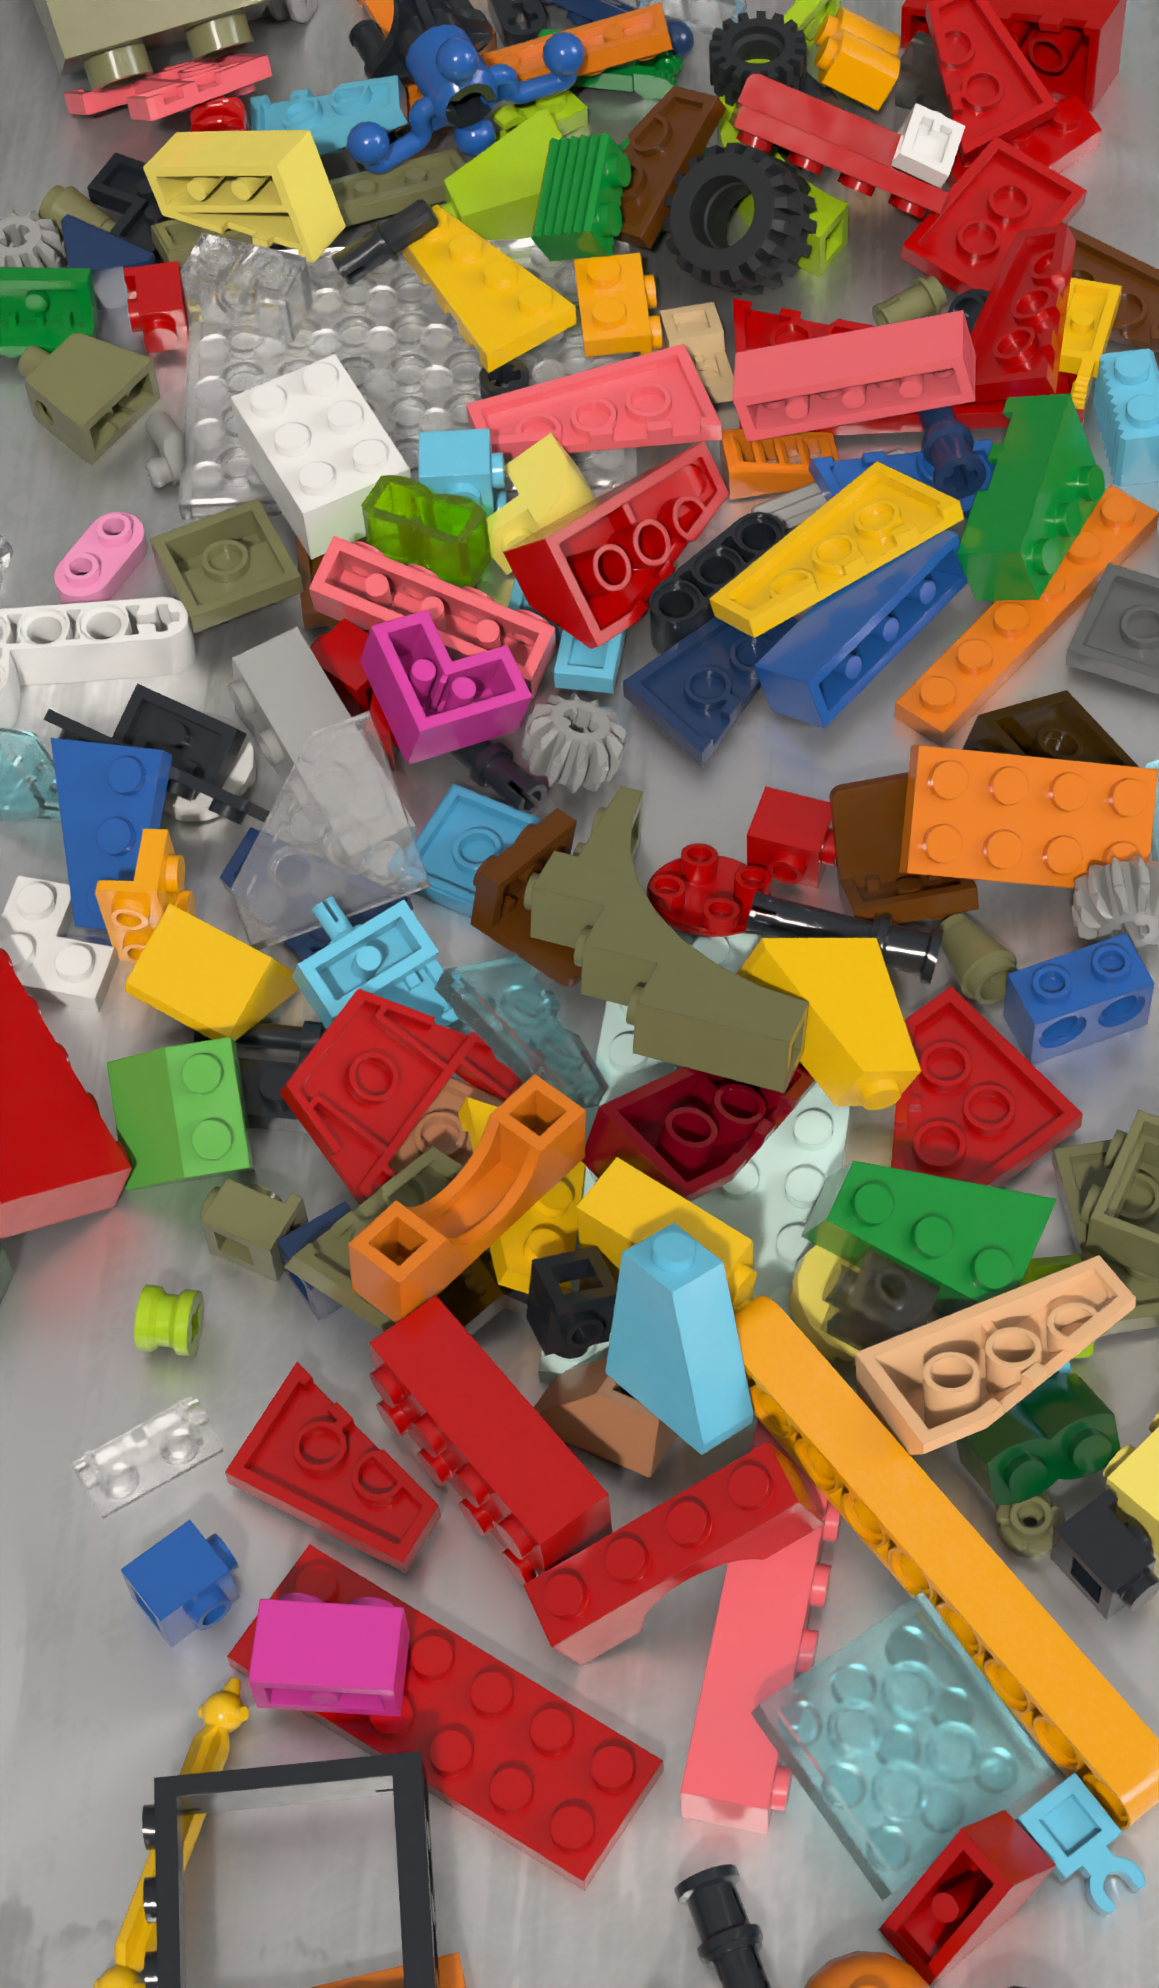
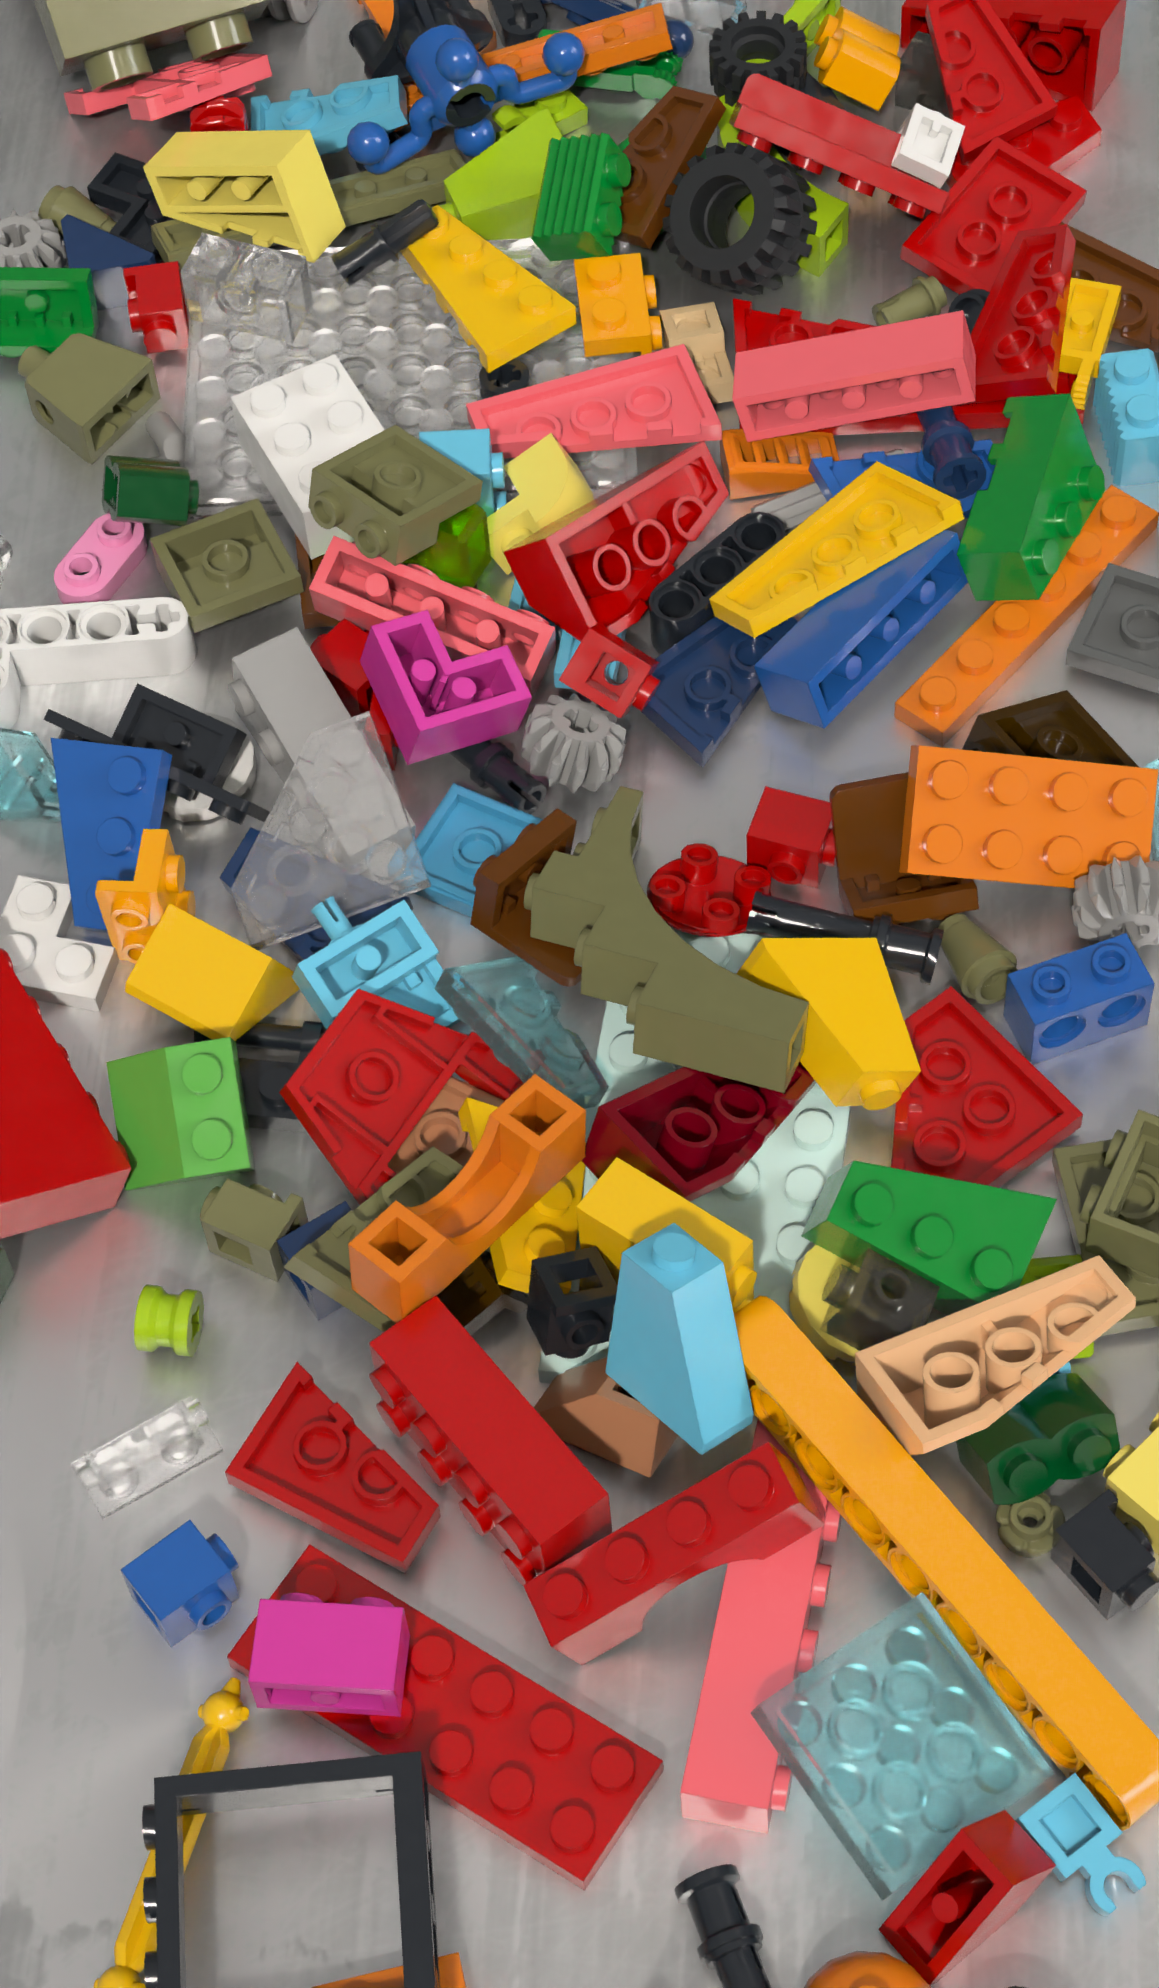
none -> dark green brick [102,455,199,526]
none -> olive plate [308,424,483,566]
none -> red brick [559,623,661,719]

